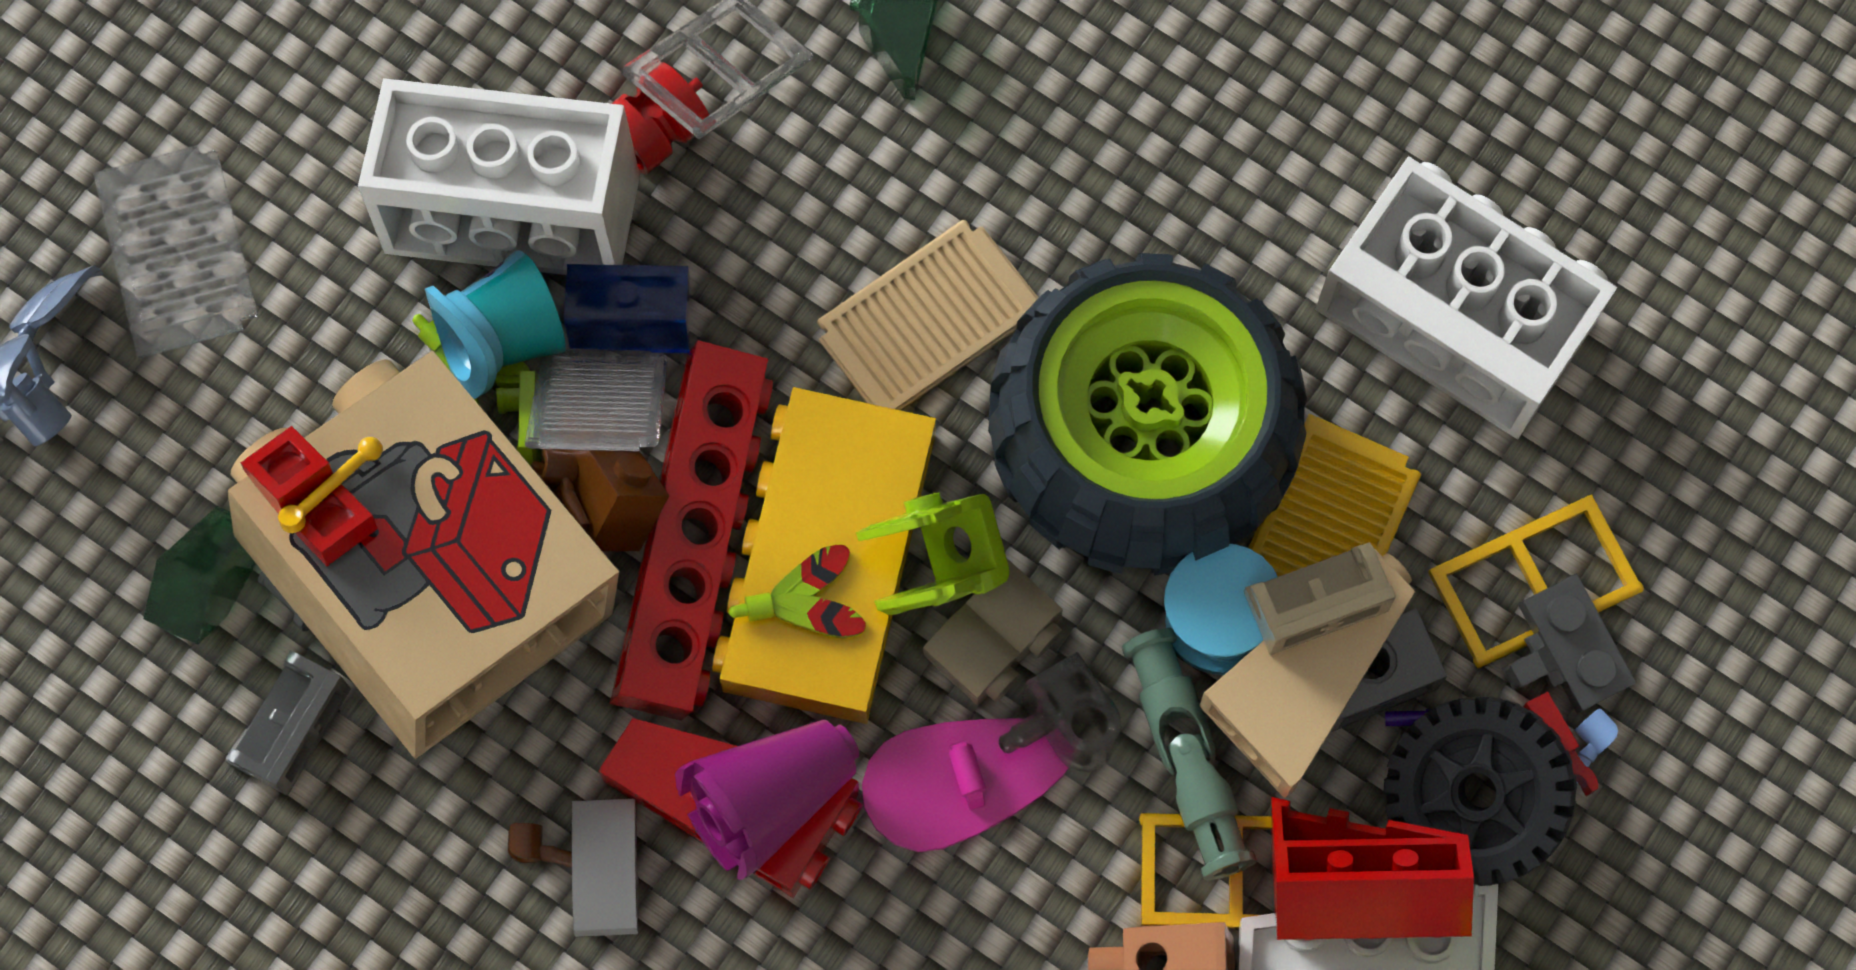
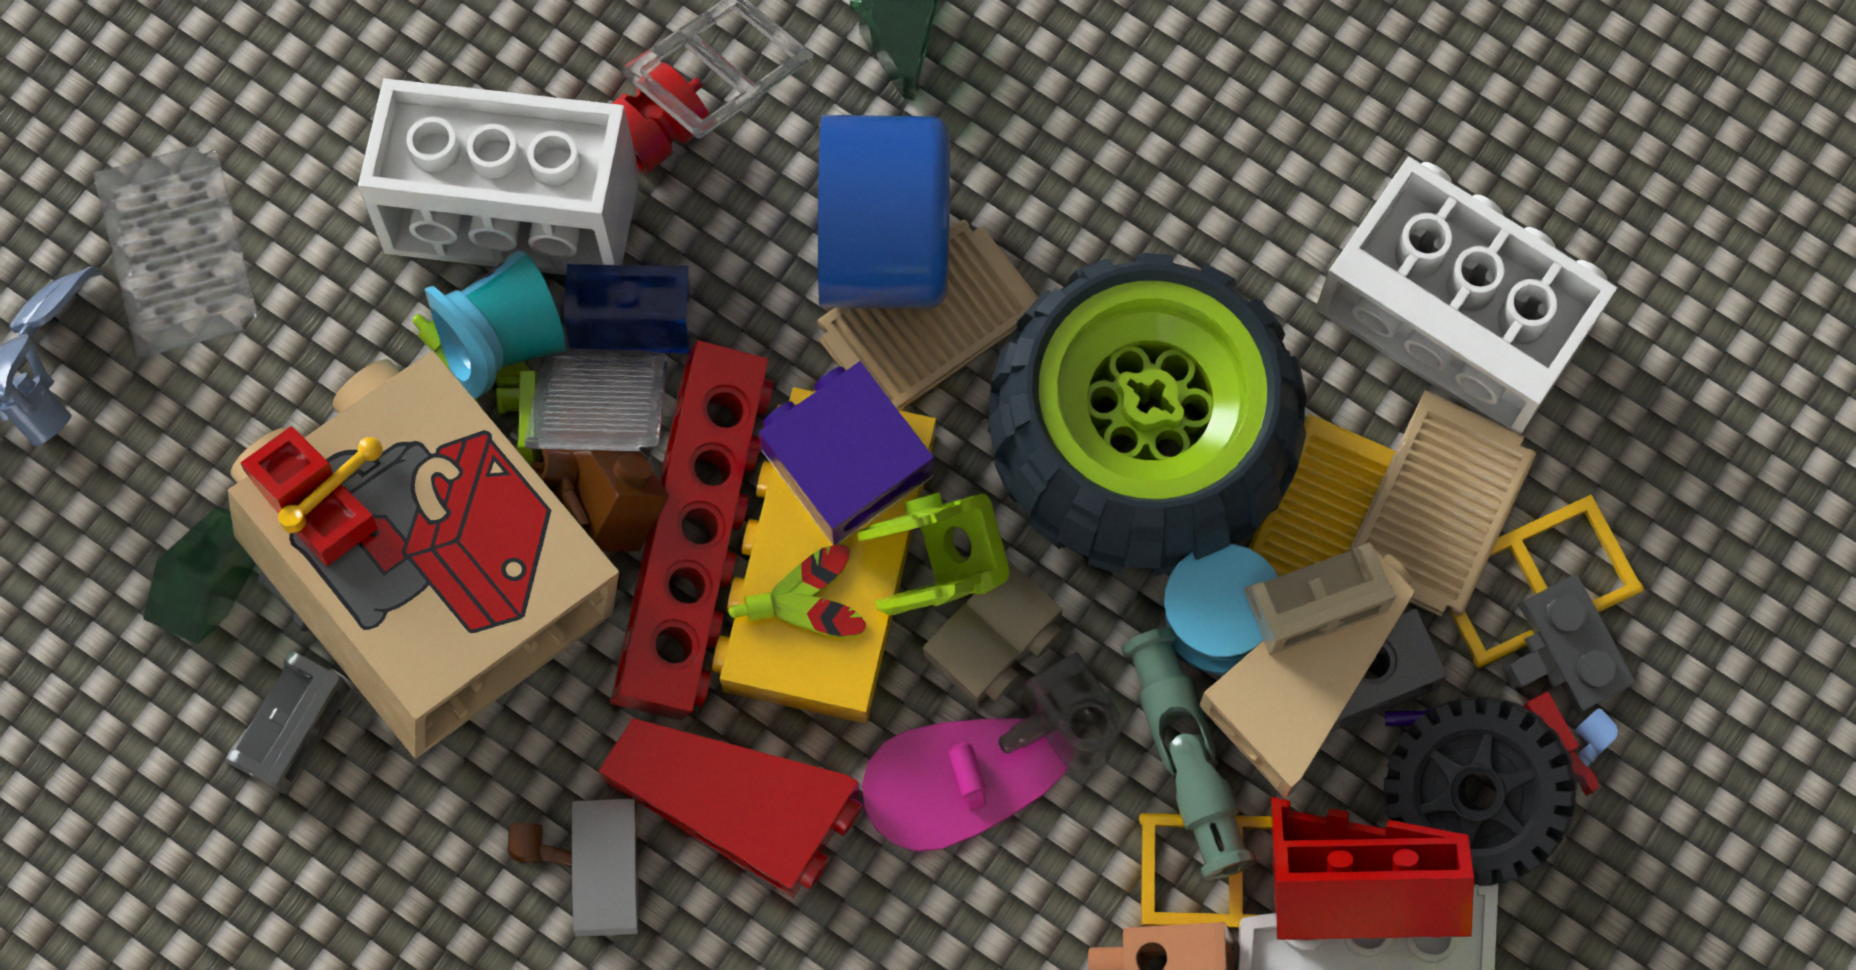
magenta cone [675,720,859,880] -> none
none -> dark purple piece [759,361,934,545]
none -> blue piece [818,115,950,309]
none -> tan window [1349,390,1536,618]

